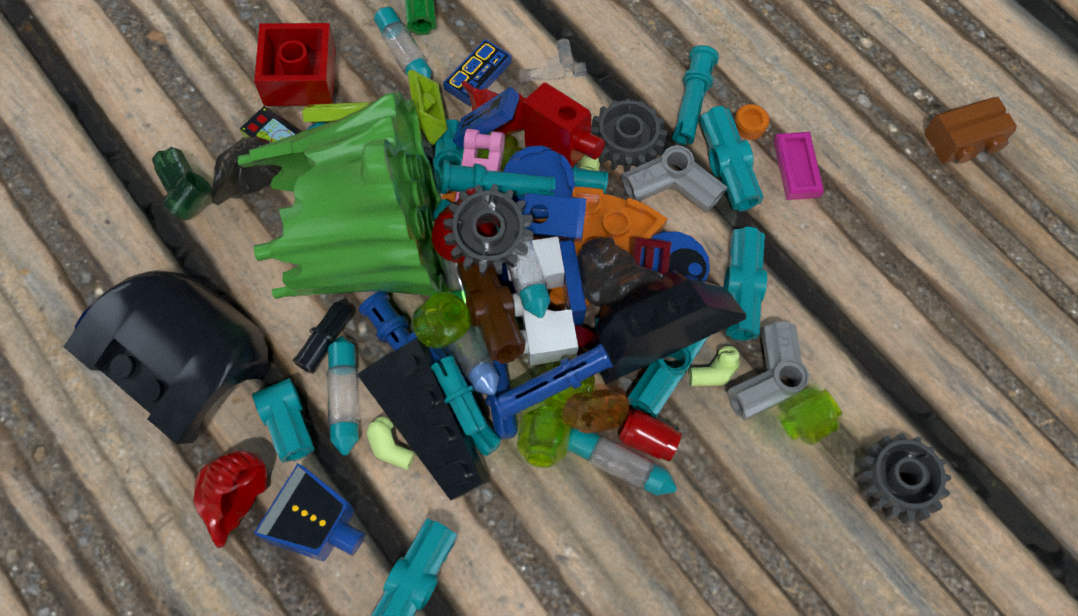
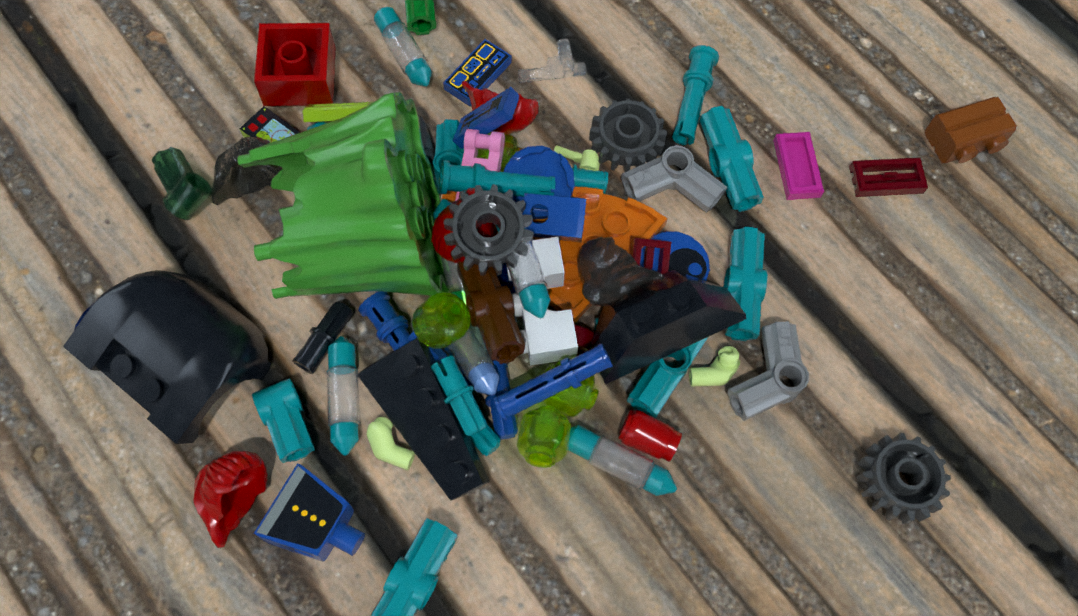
lime slope [407,69,447,145] -> none
red torso [522,82,605,167] -> none
blue tile [559,240,587,325] -> none
clear orange beam [563,389,629,433] -> none
orange tile [734,104,769,140] -> none
clear neon green head [780,387,843,445] -> none
none -> dark red tile [849,157,928,197]

